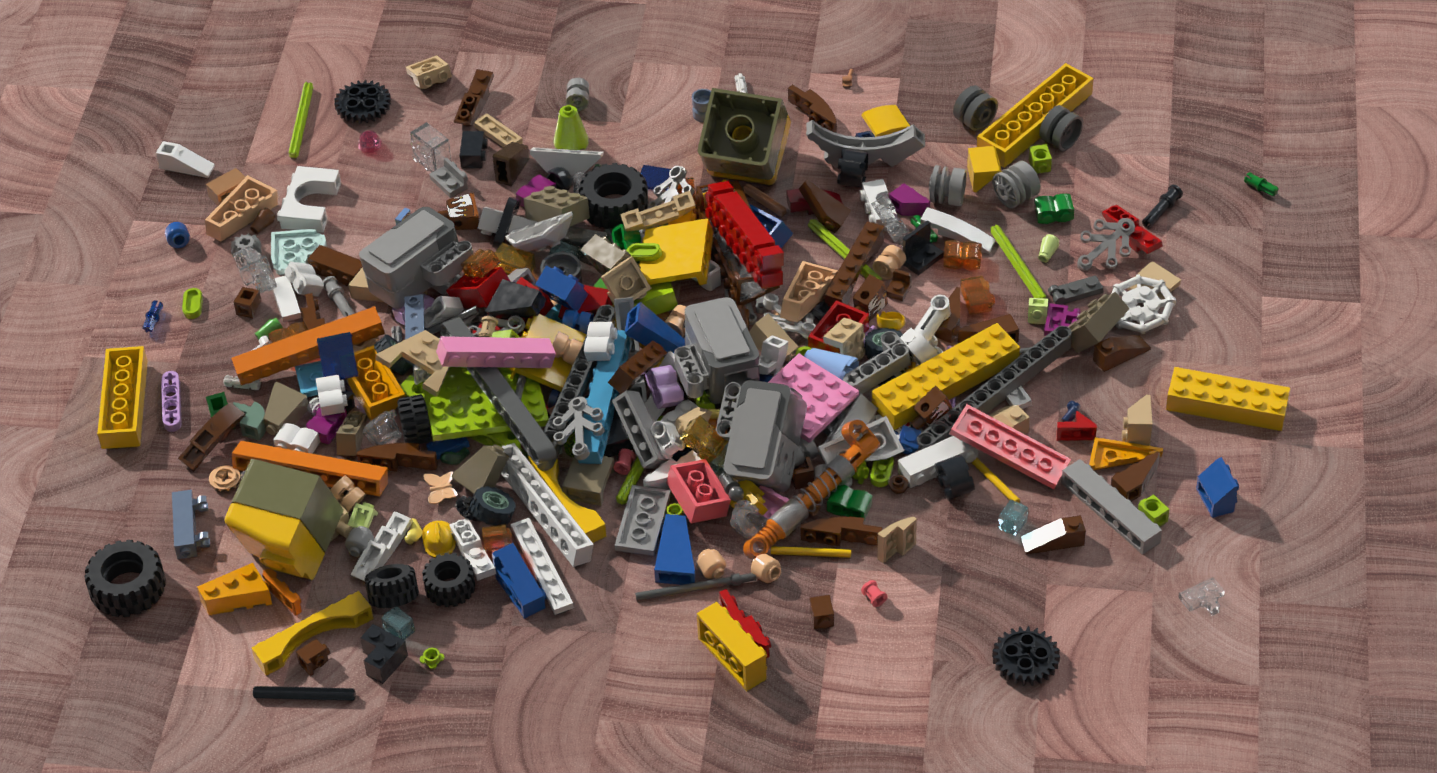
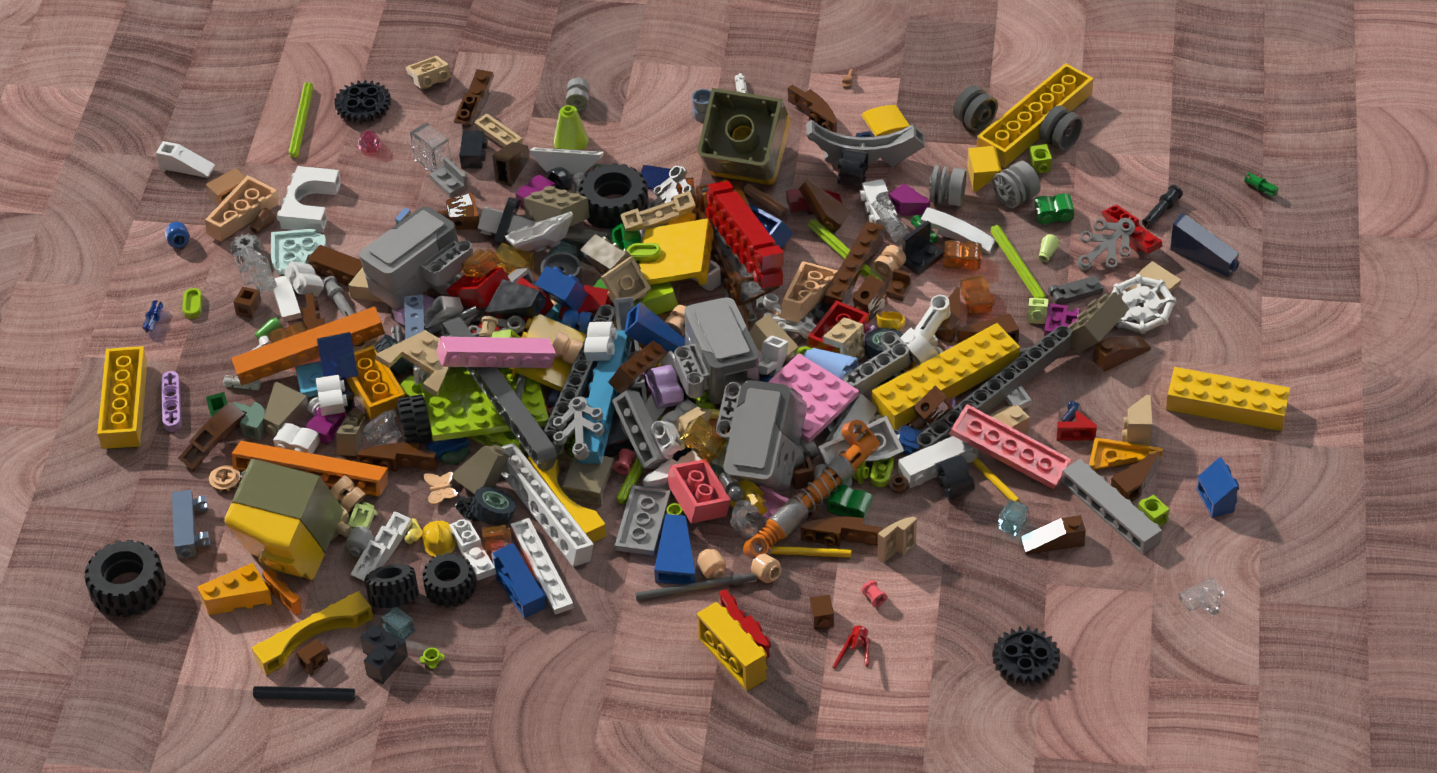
none -> red plant [832,625,871,669]
none -> dark blue slope [1170,213,1240,277]

